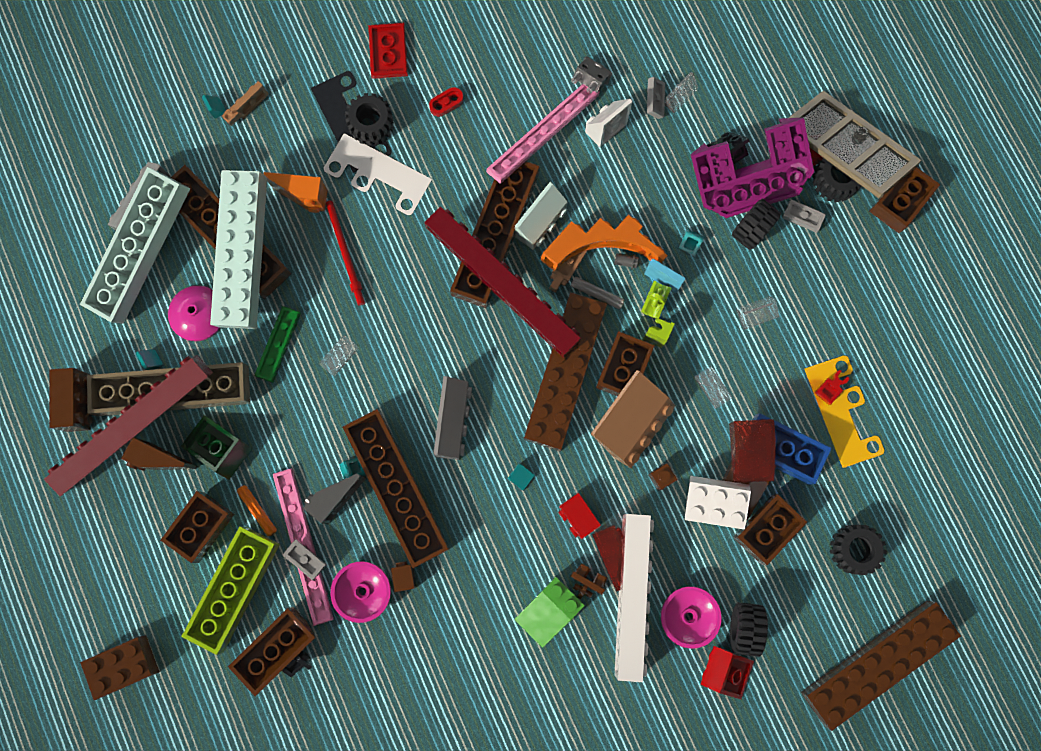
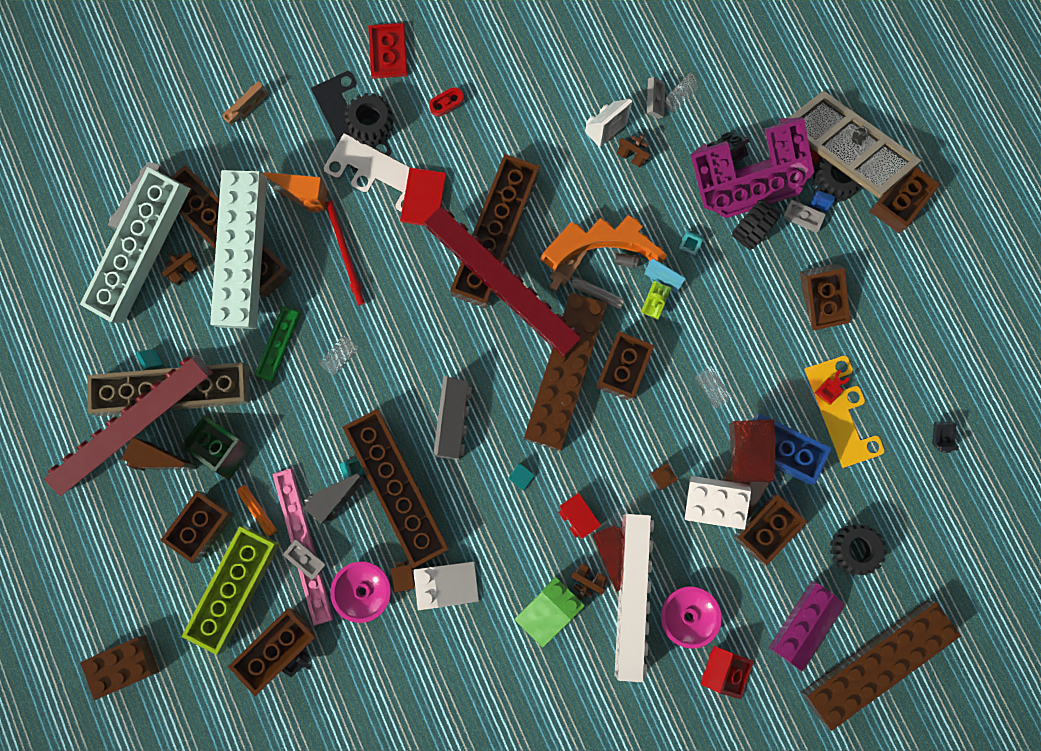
reddish brown brick [49,368,92,432] -> none
dark pink dish [168,285,220,341] -> none
teal slope [202,95,226,119] -> none
bright pink tile [487,84,599,184] -> none
light aqua slope [515,182,568,250] -> none
dark grey piece [571,56,612,94] -> none
medium nougat slope [591,370,675,468] -> none
lime hinge [643,319,675,348] -> none
black tyre [730,602,768,657] -> none
clear slope [736,296,779,330] -> none
none -> reddish brown hips [161,252,200,286]
none -> red tile [400,168,446,226]
none -> white slope [414,562,479,610]
none -> reddish brown hips [616,134,651,168]
none -> magenta slope [768,582,845,672]
none -> reddish brown slope [800,264,851,331]
none -> blue tile [809,191,835,212]
none -> black bracket [932,422,959,453]

